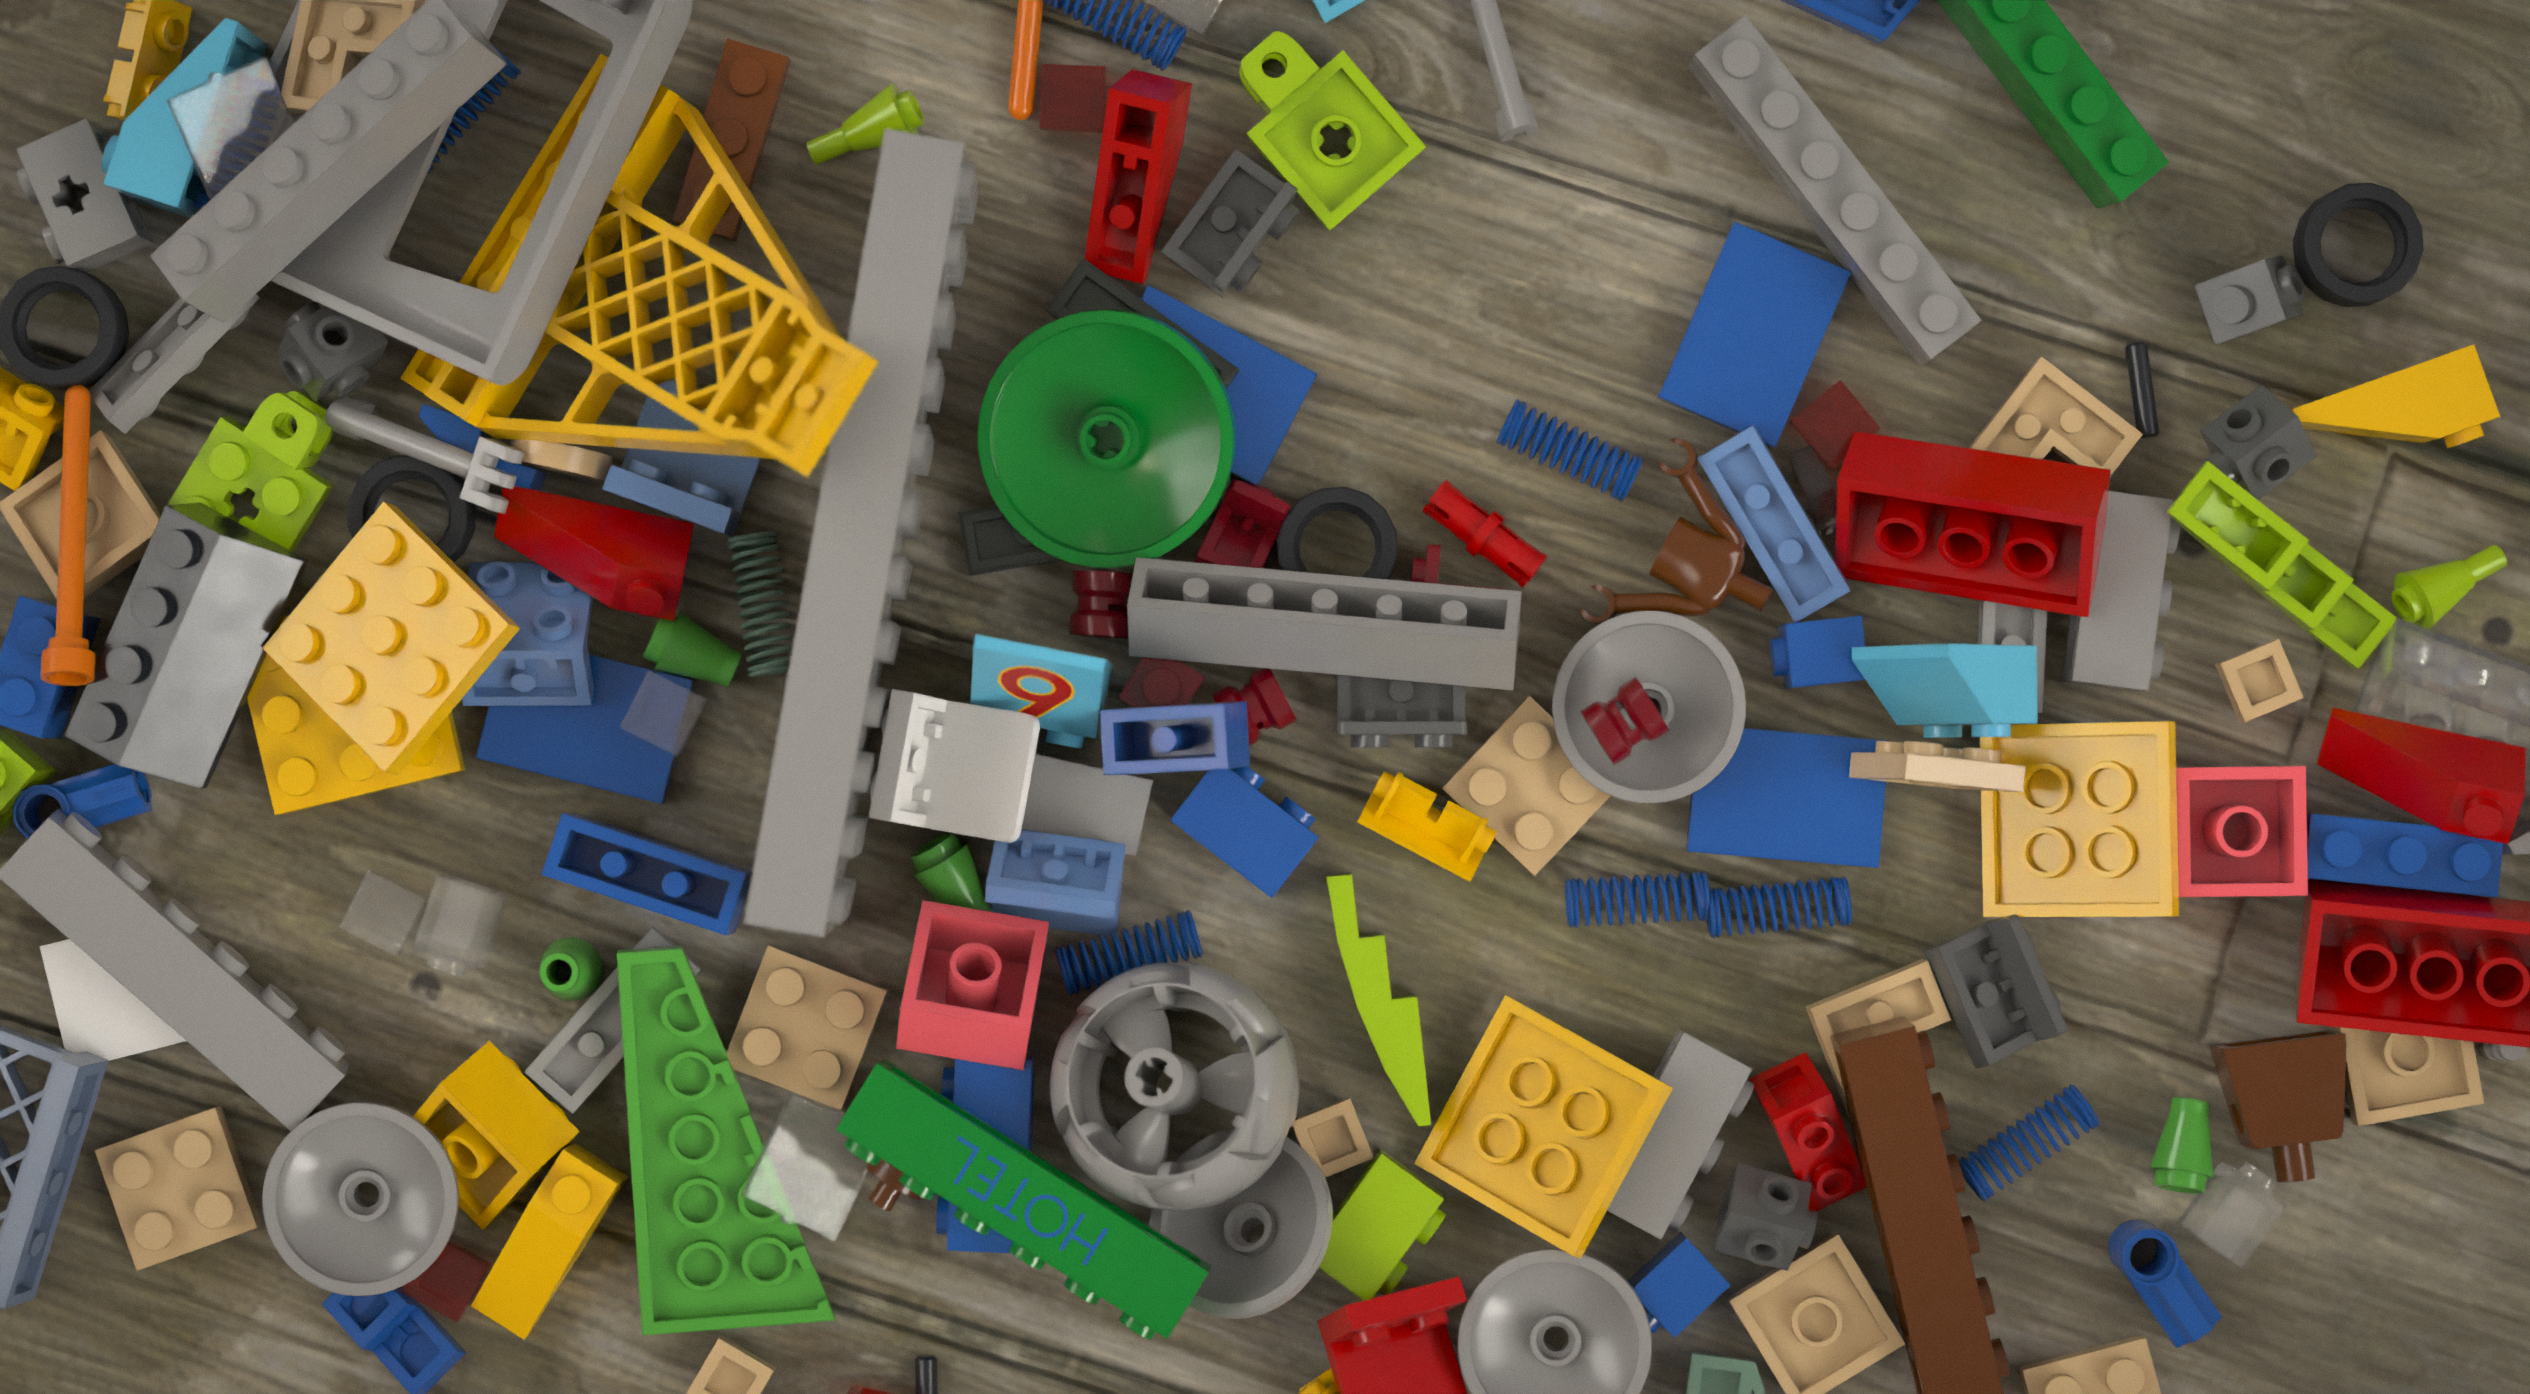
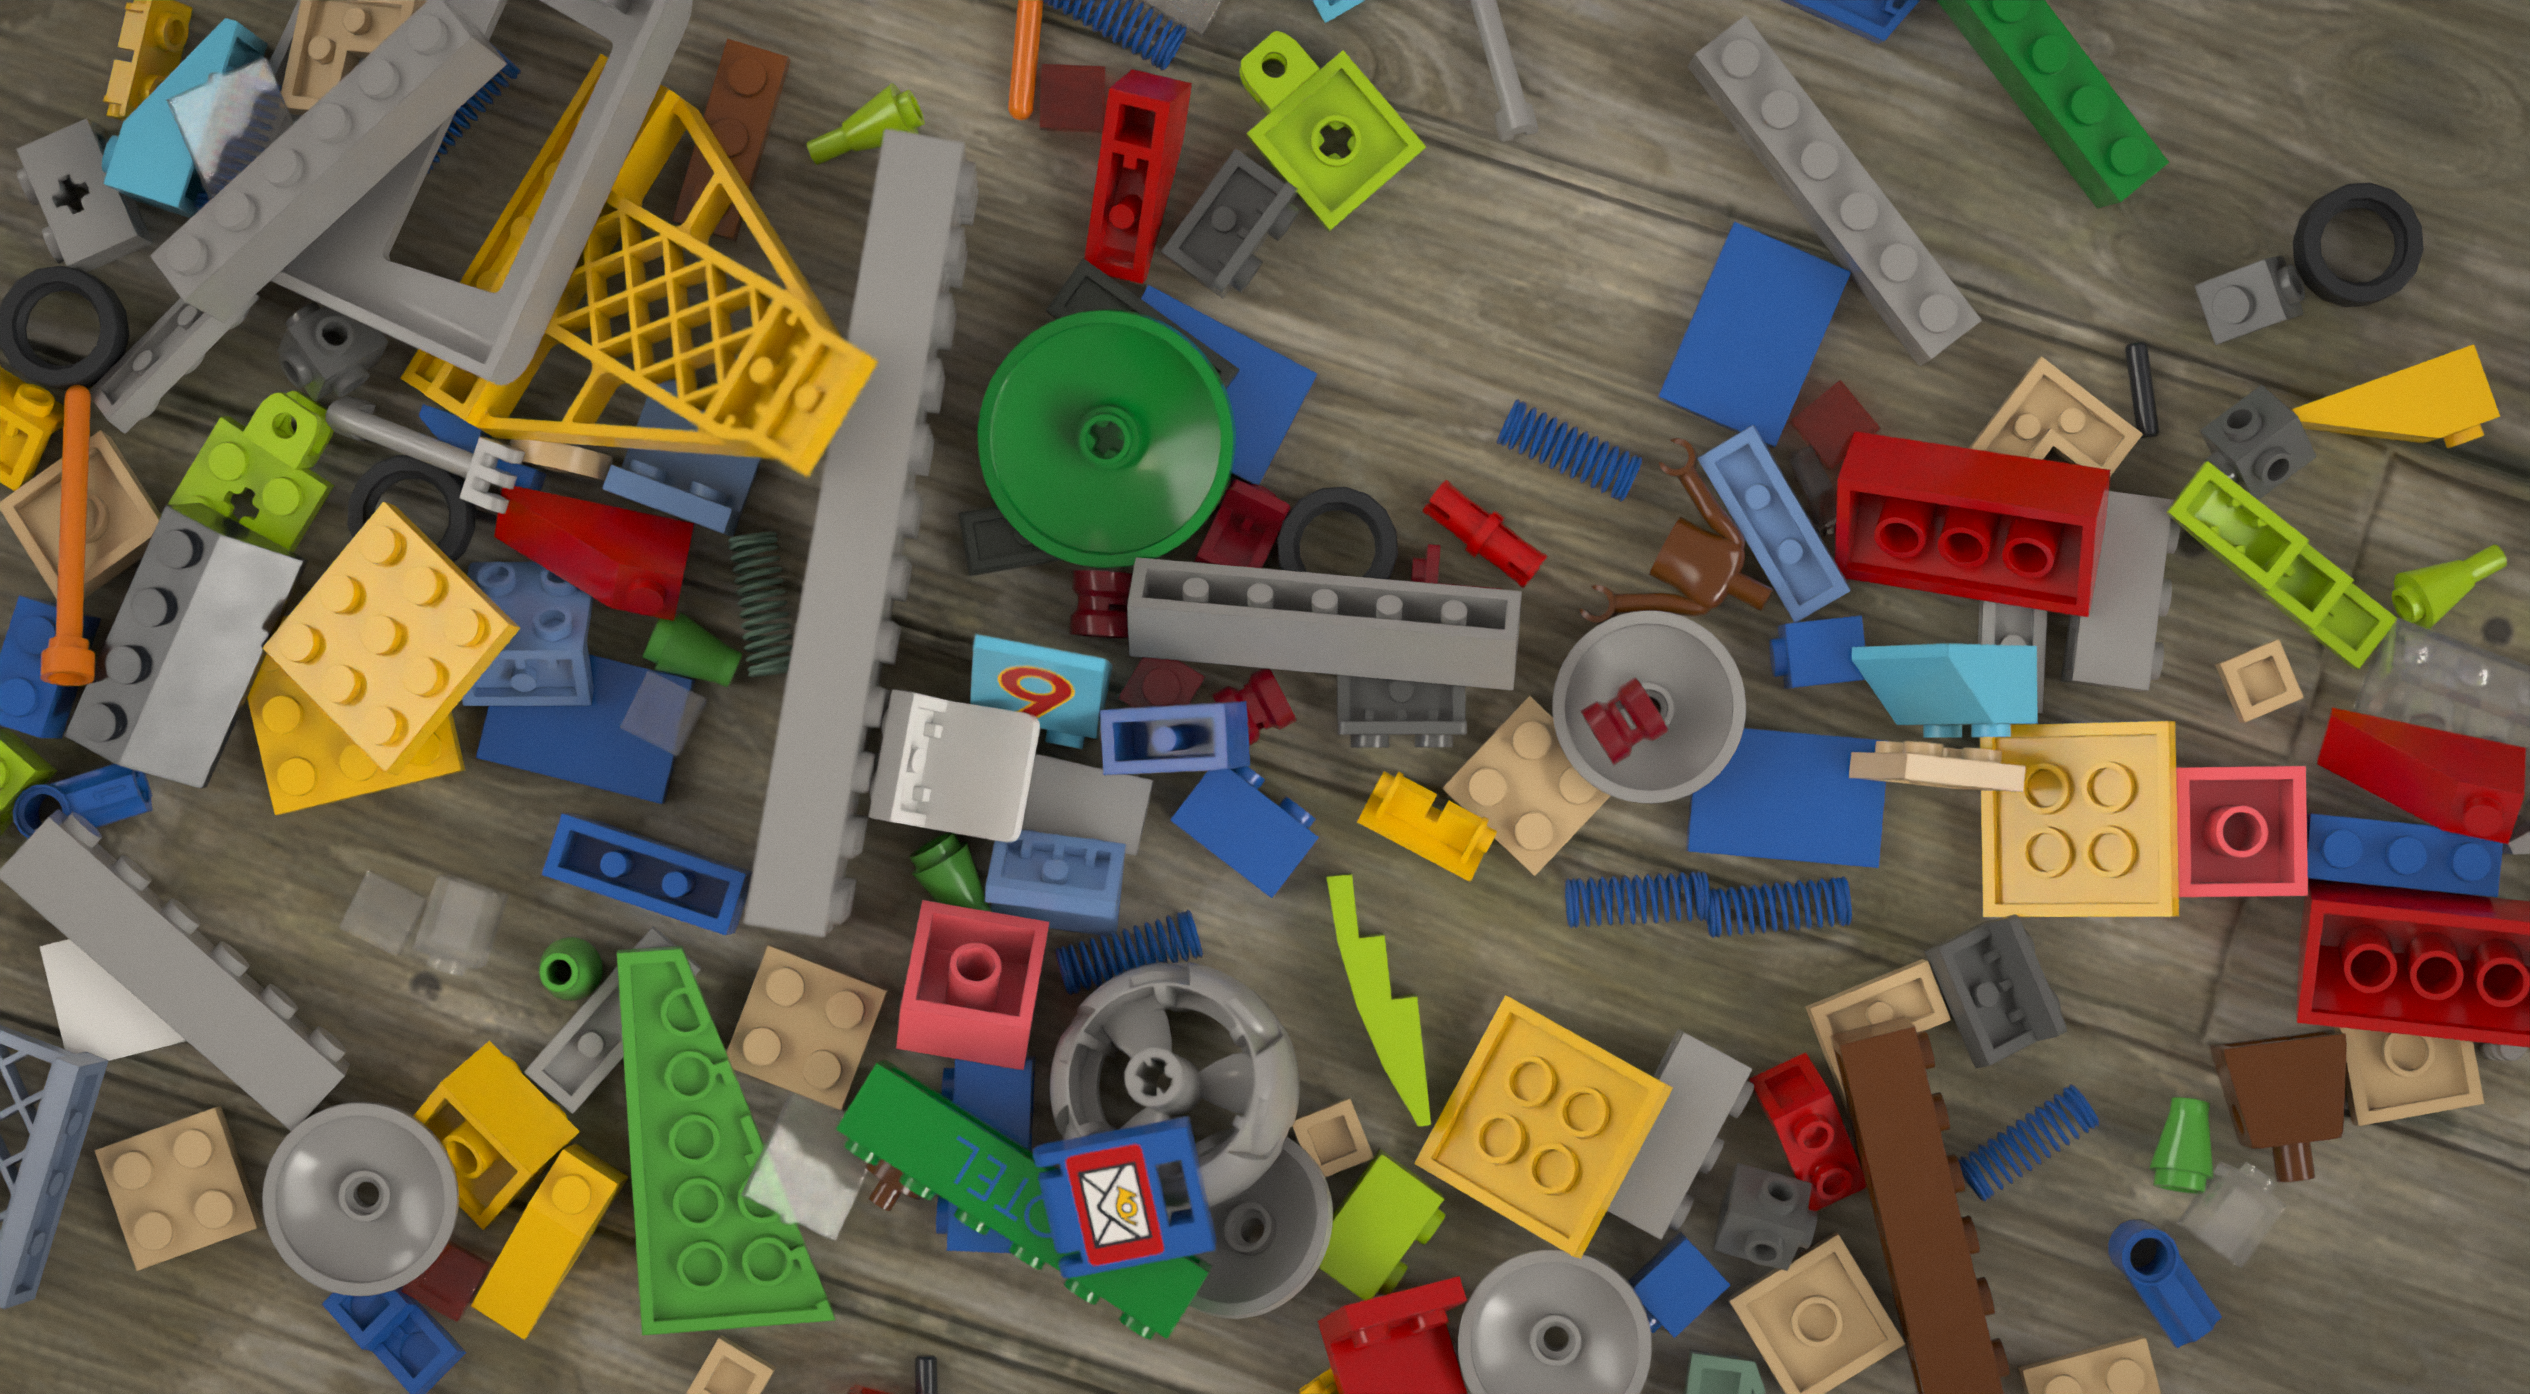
none -> container [1032,1116,1216,1278]

